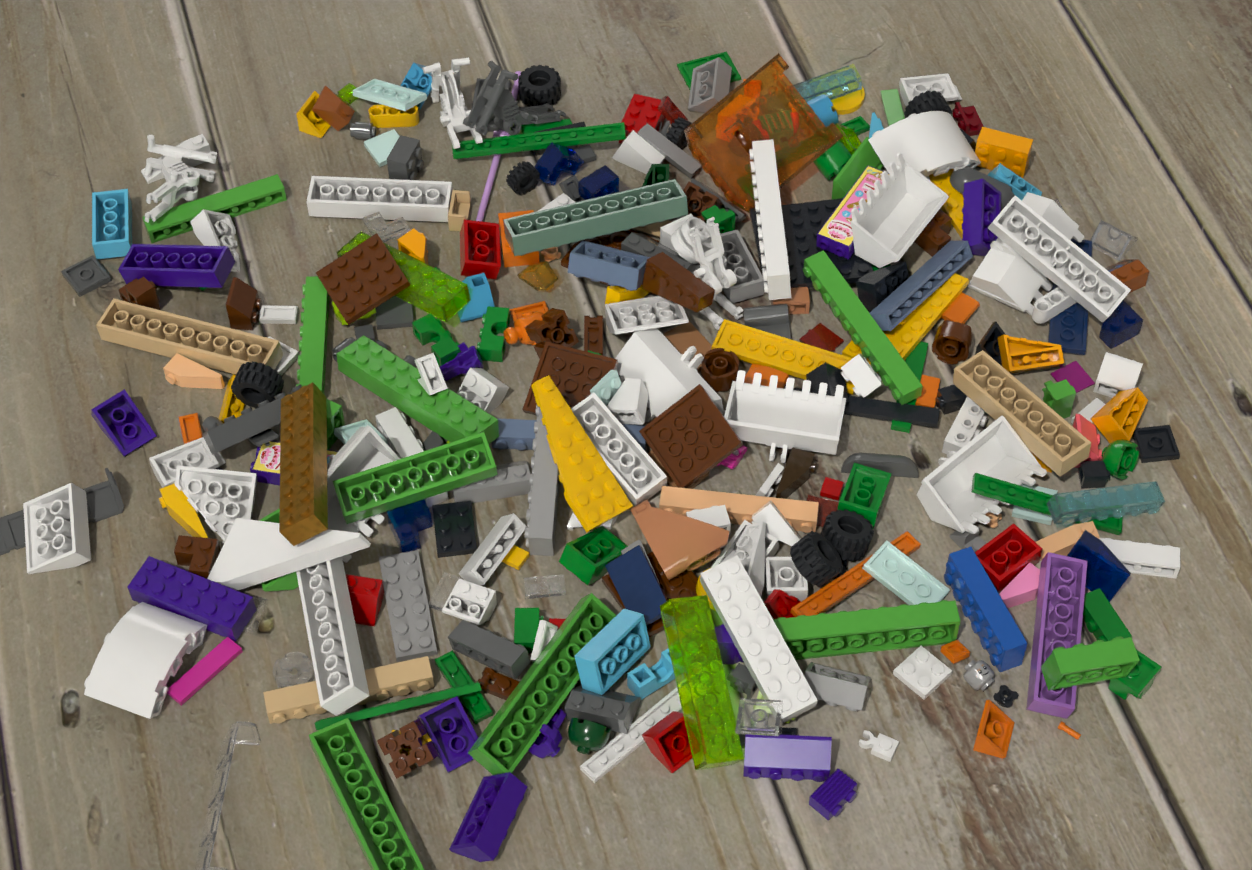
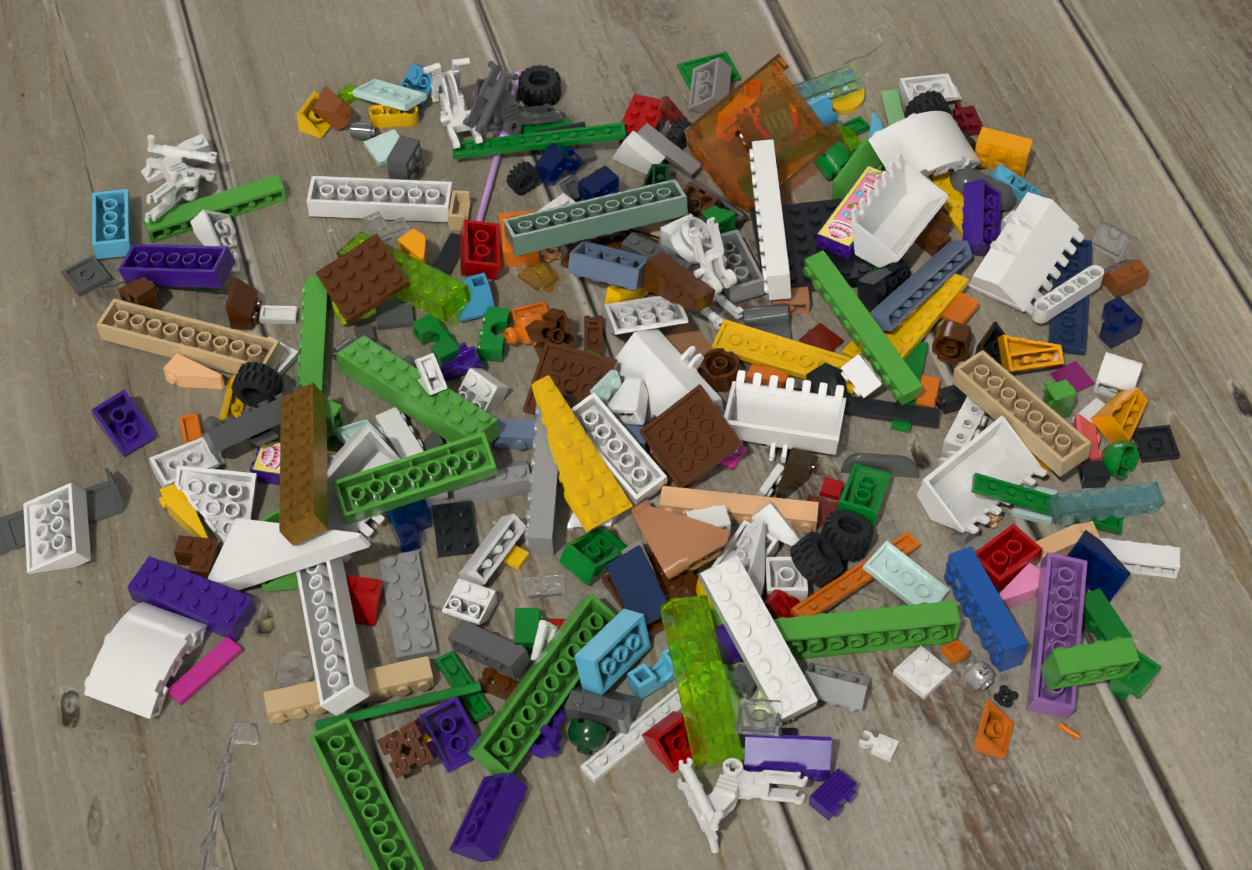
white brick [988,195,1131,323] -> none
none -> black tile [430,233,460,279]
none -> white piece [677,758,808,854]

